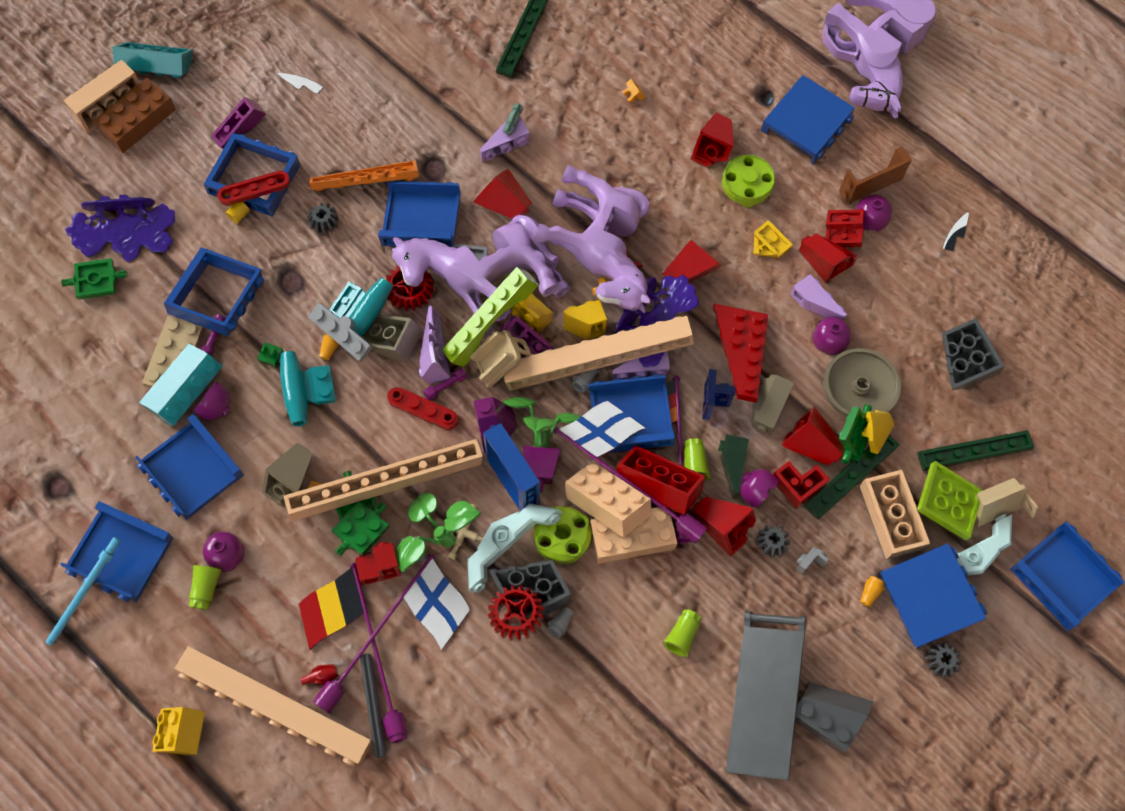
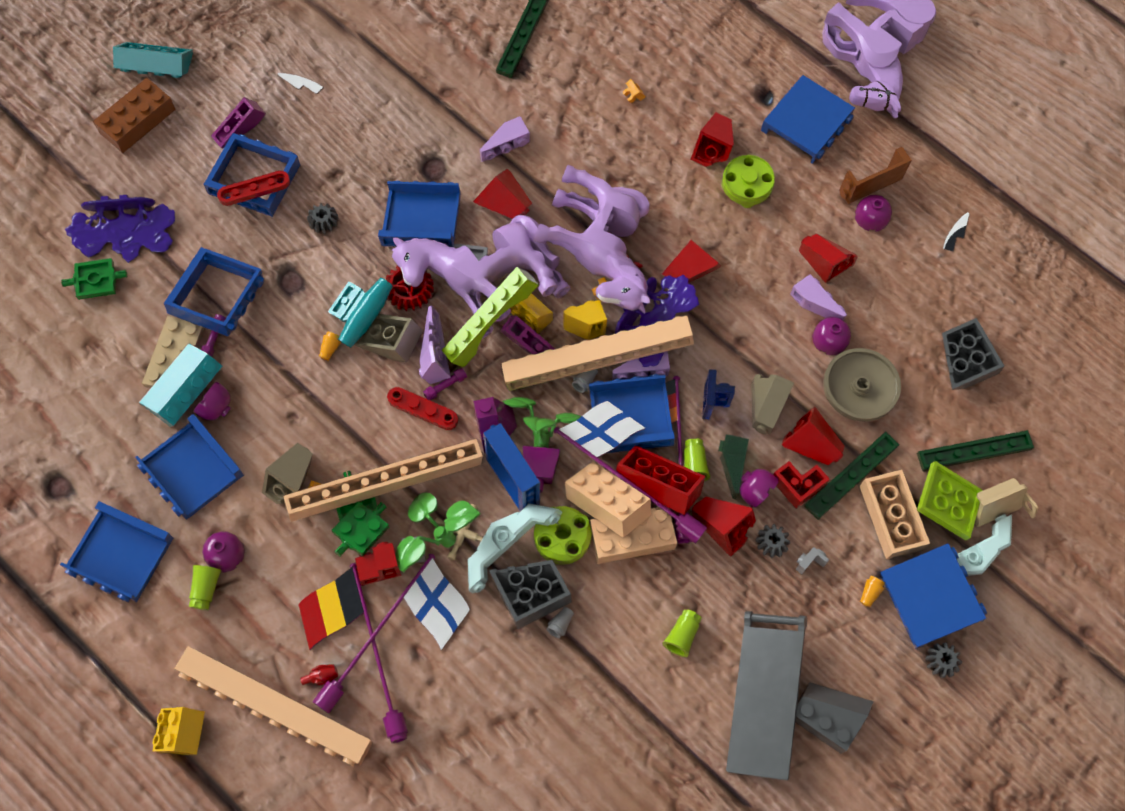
medium azure bar [45,536,121,645] -> none
light nougat brick [63,60,139,134] -> none
yellow gear [225,202,250,224] -> none
green tile [257,343,283,367] -> none
teal plate [280,351,335,427] -> none
light grey hinge [308,302,373,362] -> none
orange wing [309,160,419,191] -> none
dark grey axle [360,654,386,758] -> none
tan piece [470,330,531,388] -> none
red gear [488,584,544,641] -> none
sand green axle [503,103,523,136] -> none
red wing [712,304,768,403] -> none
yellow slope [753,220,793,258] -> none
red slope [825,209,865,247] -> none
green plate [839,404,872,464] -> none
yellow slope [862,410,894,454] -> none
blue panel [1010,521,1125,631] -> none

